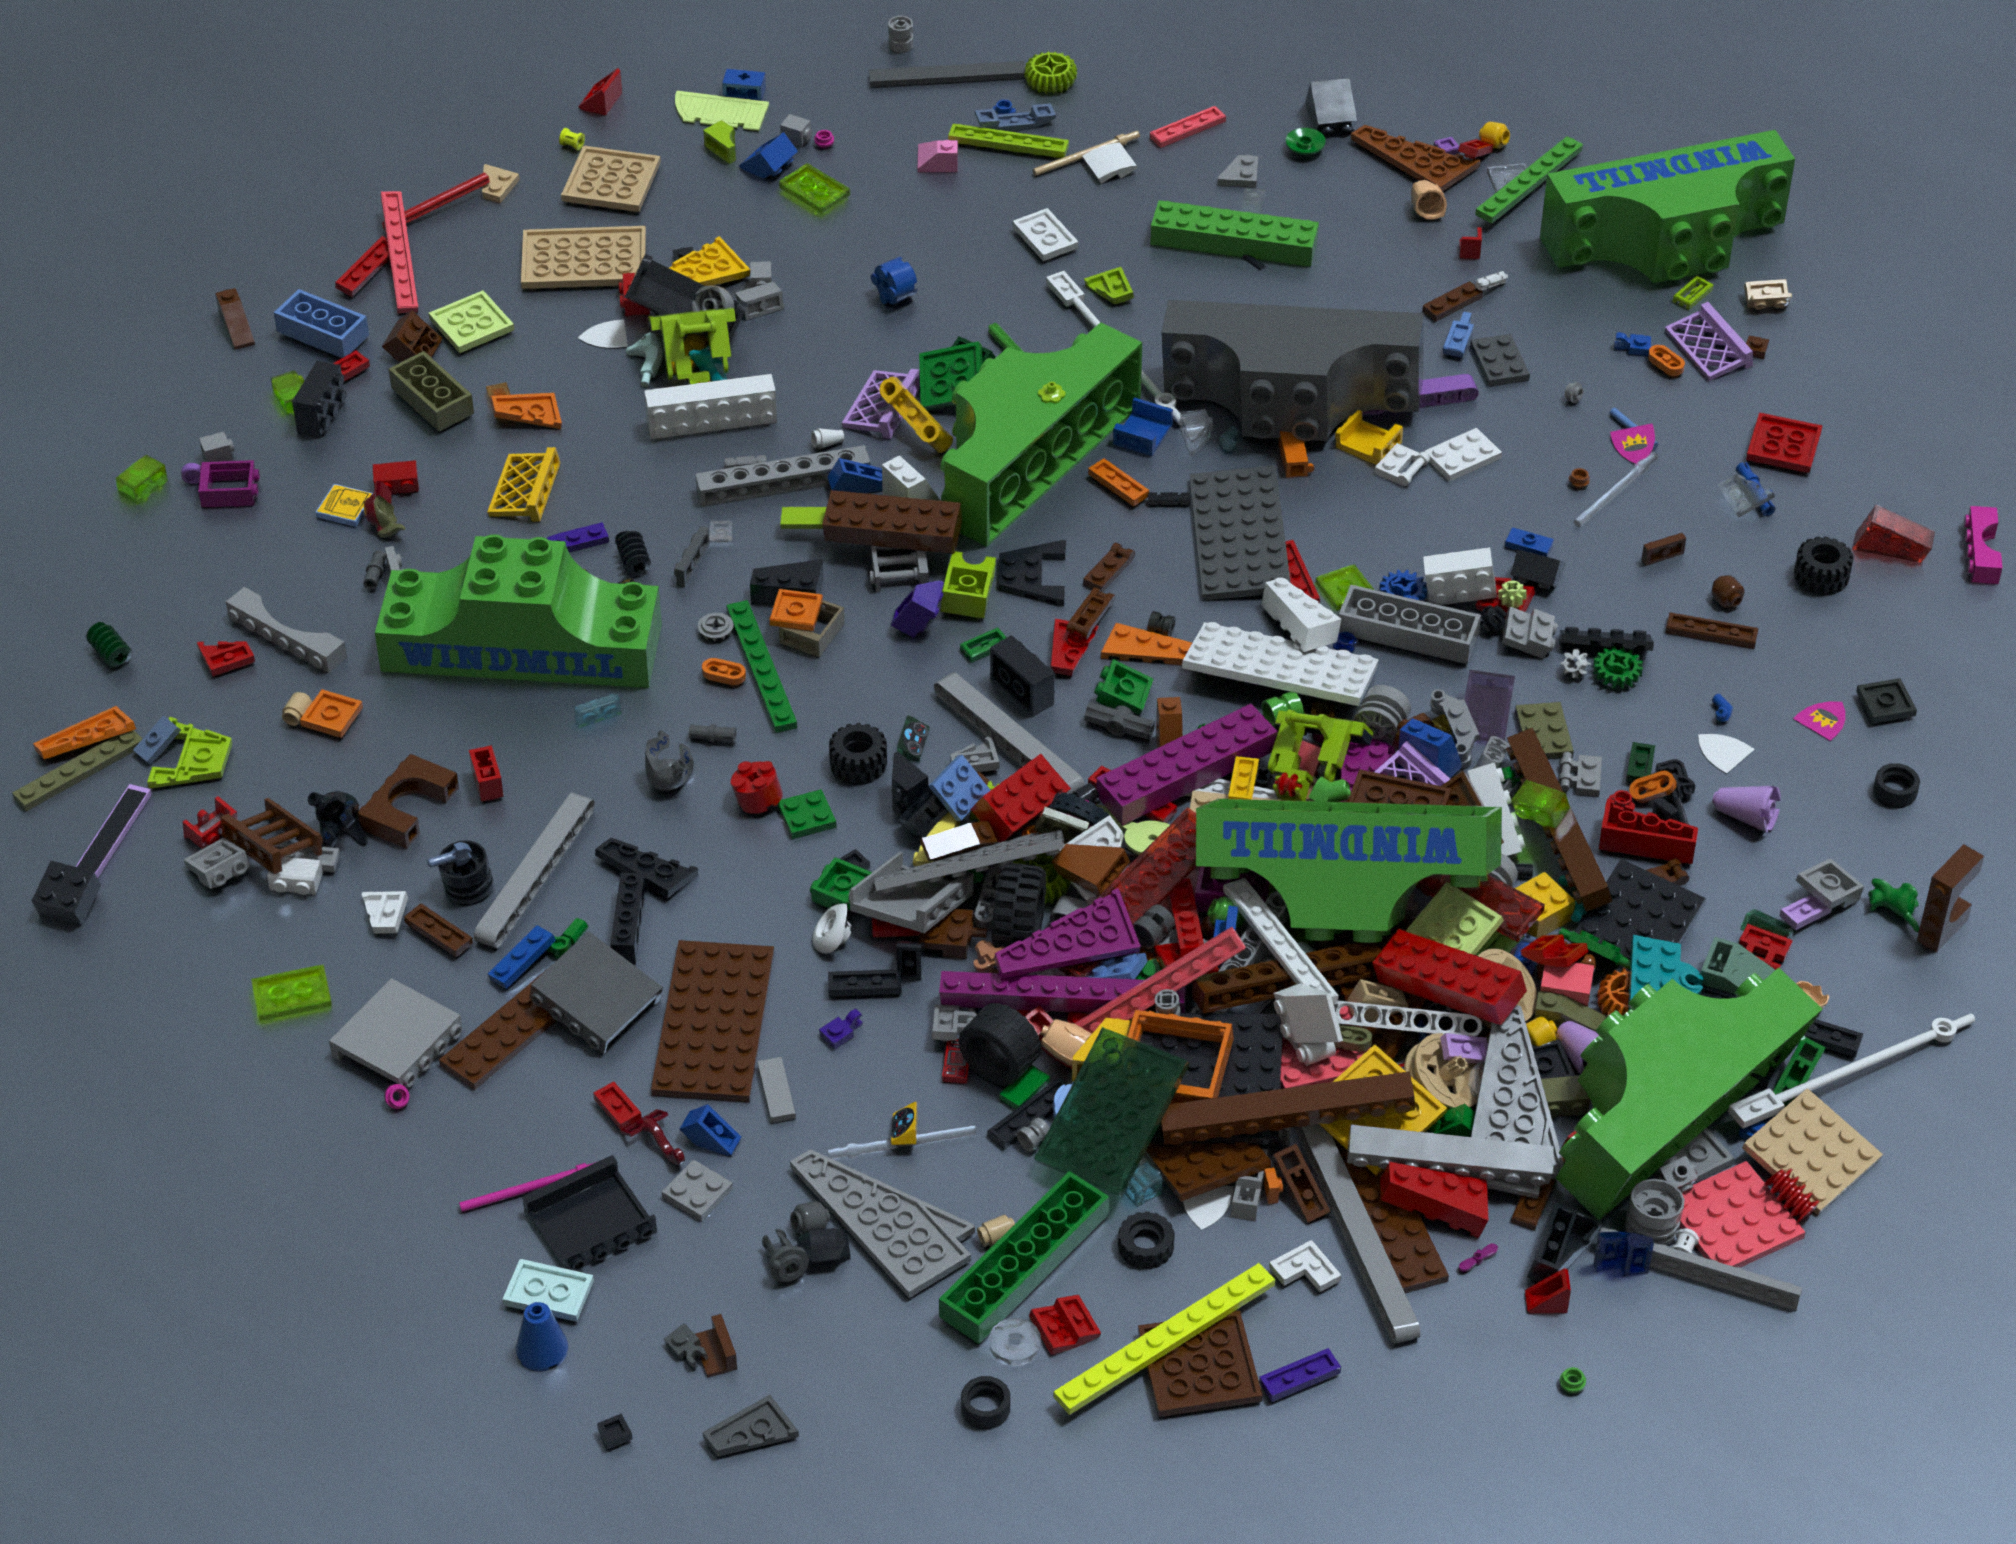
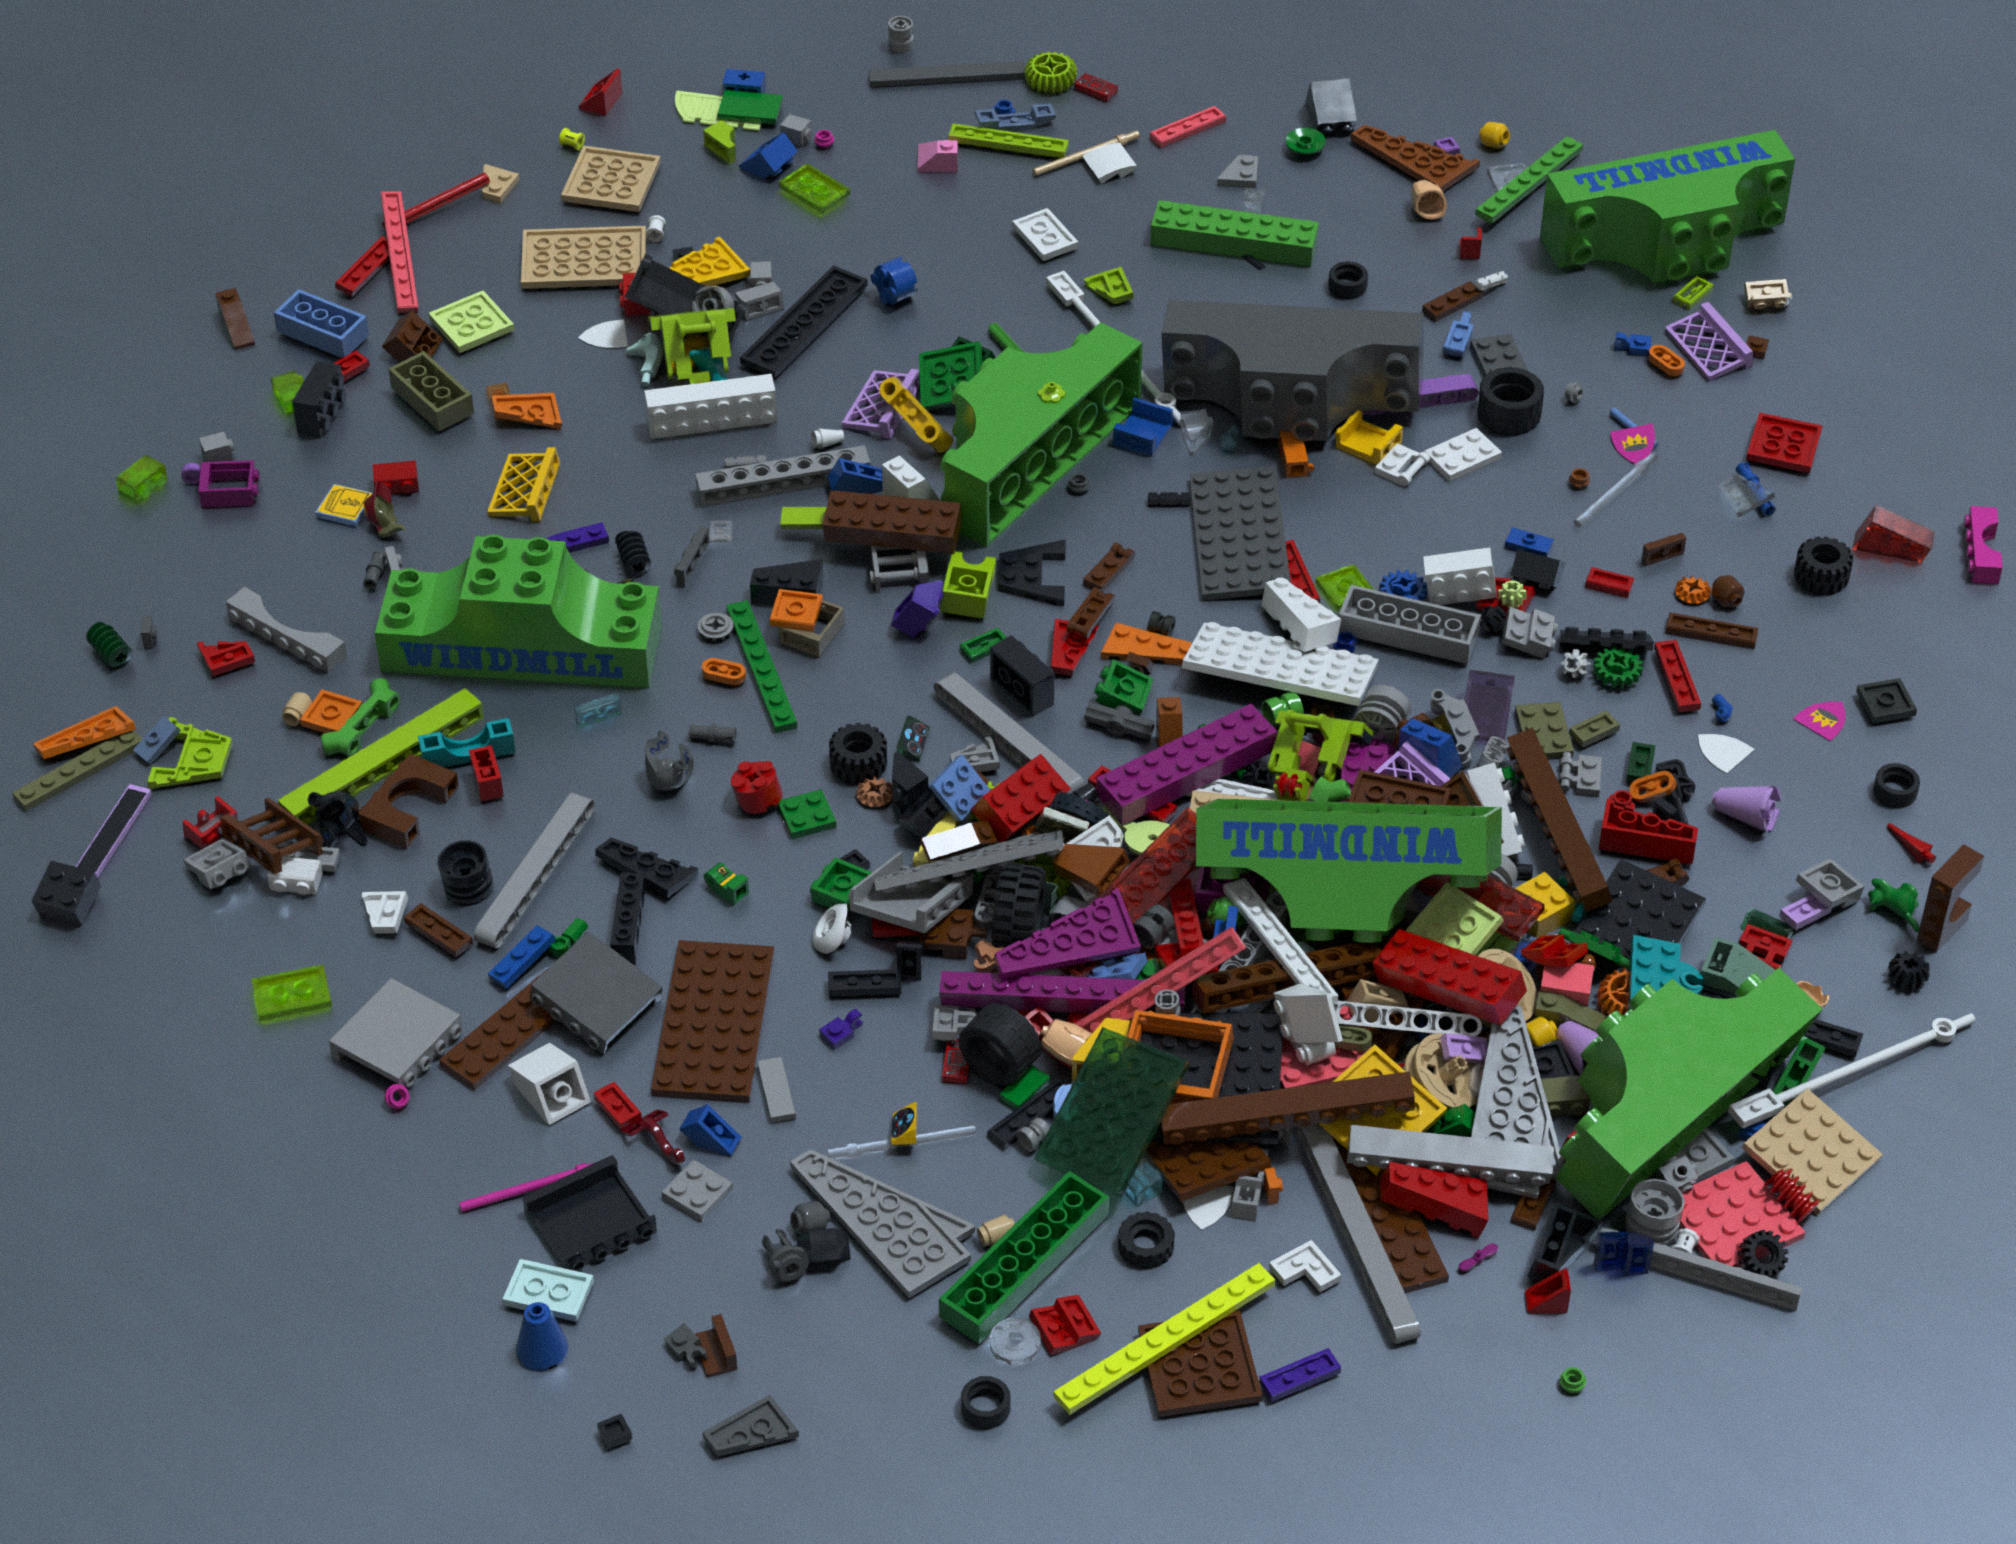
sand blue bar [427,842,472,868] -> none
orange plate [1088,458,1149,506] -> none
yellow plate [1228,756,1259,800] -> none
reddish brown slope [1271,1144,1331,1223] -> none
red plate [1458,139,1493,159] -> none
clear neon green brick [1511,780,1570,829] -> none
none -> dark grey plate [141,617,158,649]
none -> lime brick [278,688,484,825]
none -> bright green plate [321,678,401,757]
none -> teal arch [418,718,516,767]
none -> white slope [508,1043,591,1125]
none -> white bush [646,215,666,242]
none -> green leg [703,863,749,906]
none -> green tile [717,90,783,125]
none -> black plate [740,265,868,378]
none -> nougat gear [856,776,892,807]
none -> sand green piece [1044,882,1058,926]
none -> dark grey plate [1068,473,1090,493]
none -> tile [1075,73,1118,102]
none -> reddish brown tile [1126,652,1154,674]
none -> black tyre [1328,261,1368,298]
none -> black tyre [1477,367,1544,435]
none -> olive plate [1569,710,1620,748]
none -> red tile [1585,567,1634,598]
none -> red plate [1654,640,1701,712]
none -> orange gear [1675,576,1711,604]
none -> black tyre [1737,1230,1789,1278]
none -> red piece [1887,823,1936,864]
none -> black gear [1888,950,1930,992]

